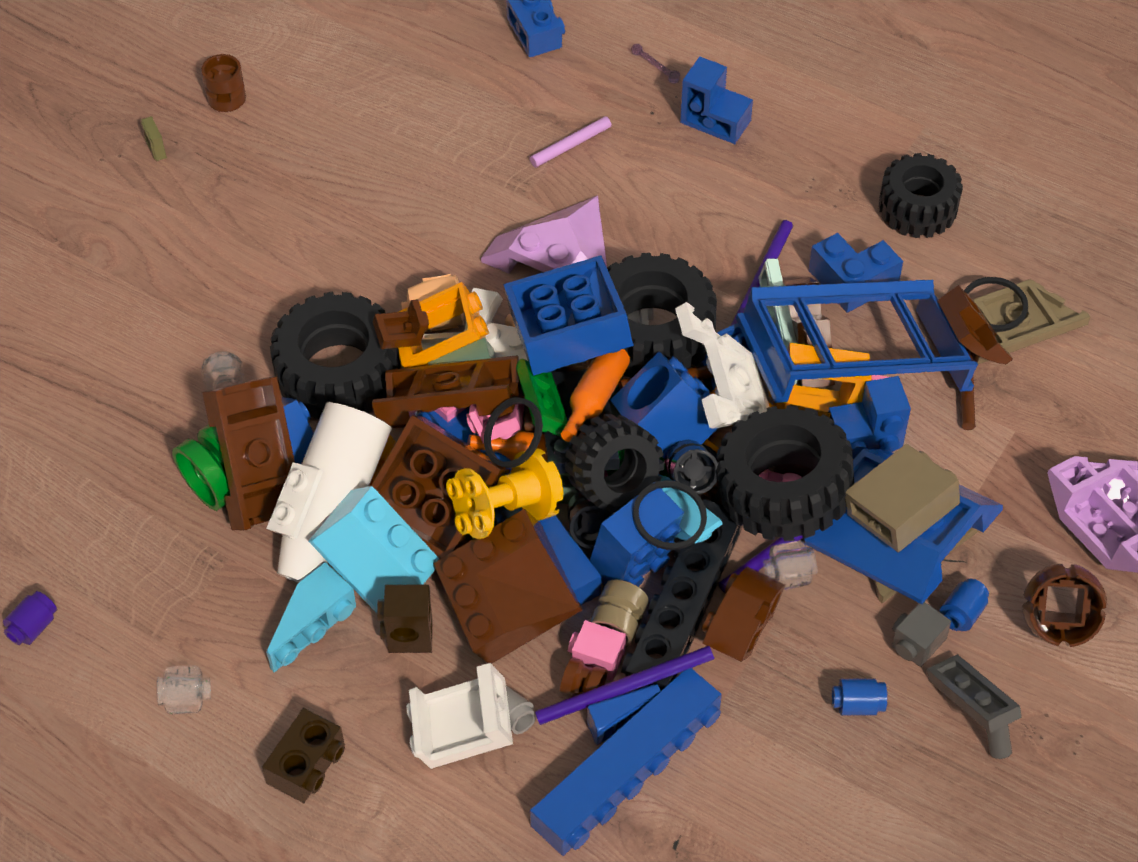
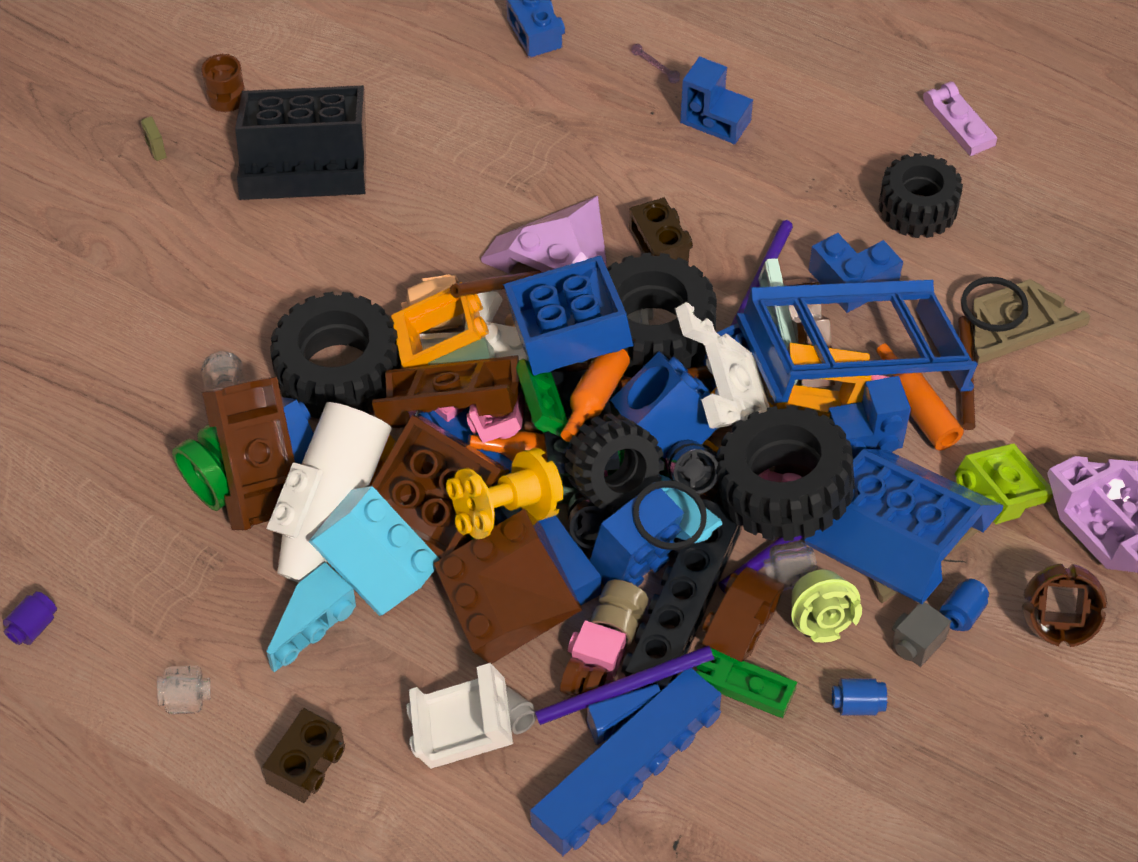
reddish brown bracket [373,299,429,349] -> none
dark brown brick [377,584,433,653] -> none
black piece [484,397,543,468] -> none
lavender bar [530,116,611,168] -> none
dark tan brick [845,443,960,553] -> none
dark grey piece [927,654,1022,759] -> none
reddish brown slope [937,285,1013,364] -> none
none -> black slope [235,85,366,200]
none -> reddish brown piece [450,270,543,298]
none -> dark brown brick [629,197,693,262]
none -> green hinge [695,648,797,719]
none -> yellowish green cone [791,569,862,643]
none -> orange piece [876,343,964,451]
none -> lavender plate [923,81,997,156]
none -> lime plate [954,443,1053,524]

